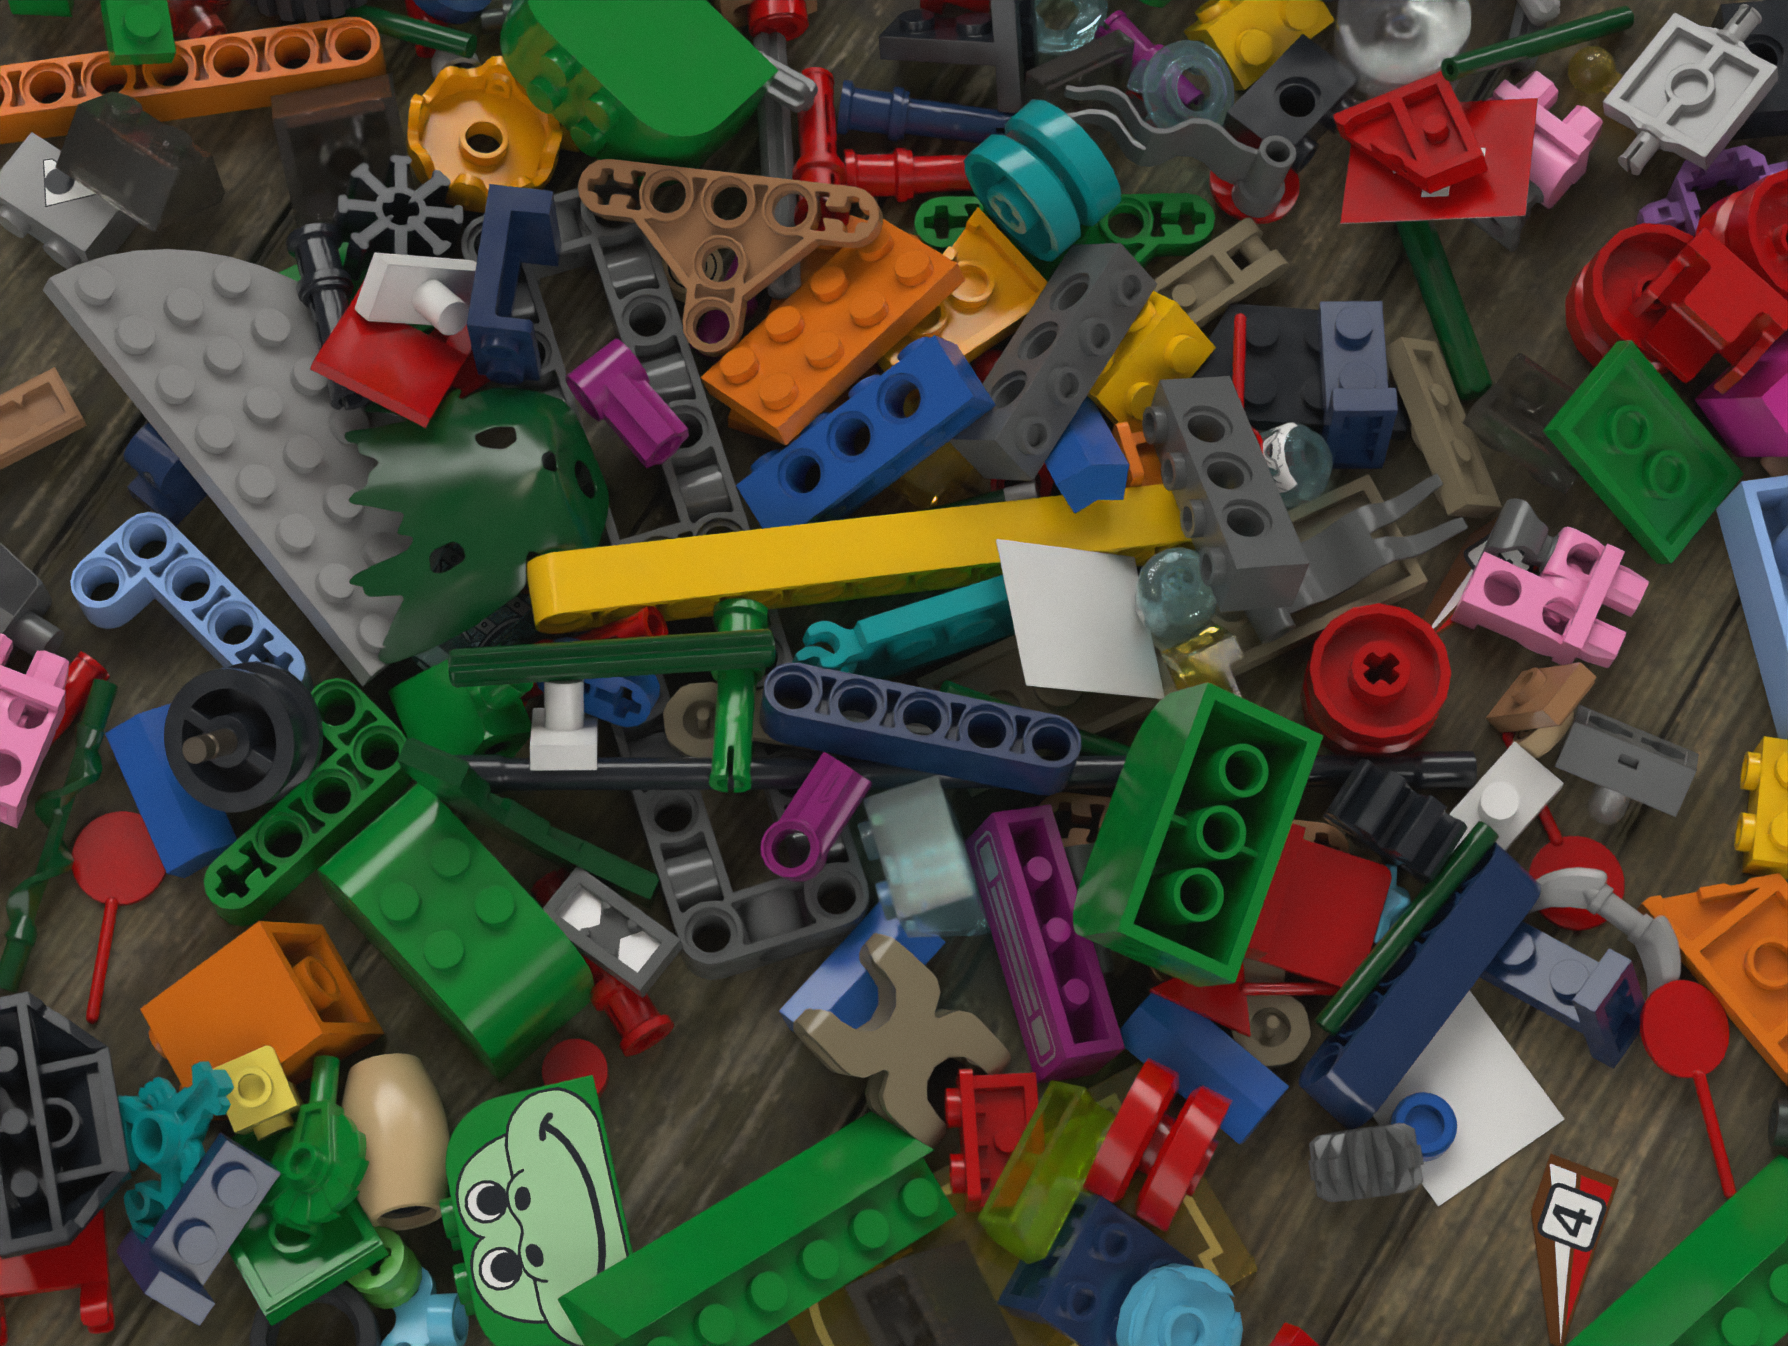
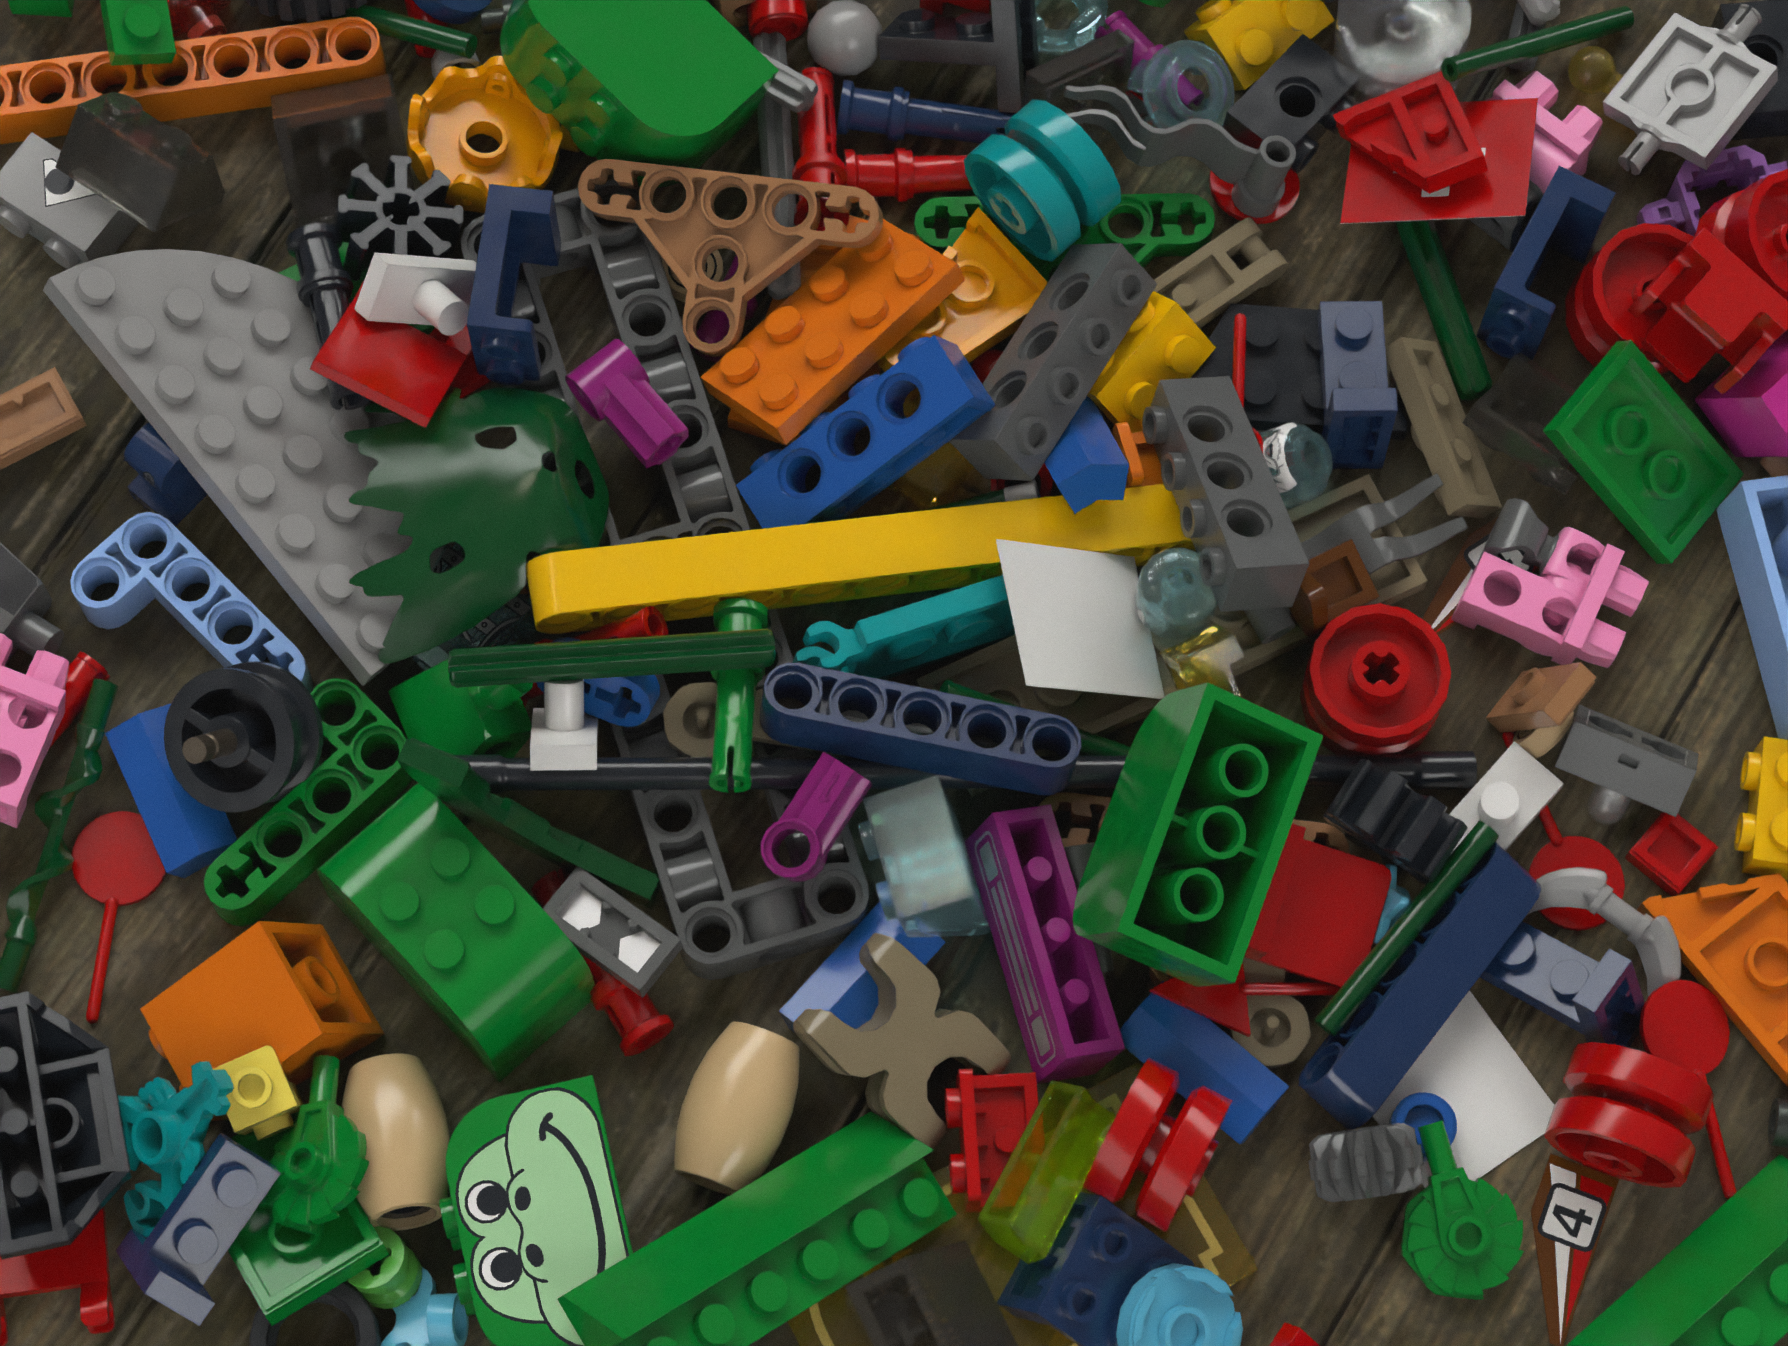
red tile [542,1039,609,1098] -> none
none -> tan piece [674,1021,799,1196]
none -> light grey piece [807,0,882,77]
none -> reddish brown tile [1288,539,1379,638]
none -> green piece [1401,1120,1524,1300]
none -> dark blue panel [1476,166,1616,362]
none -> red wheel [1544,1042,1715,1188]
none -> red tile [1625,812,1719,897]

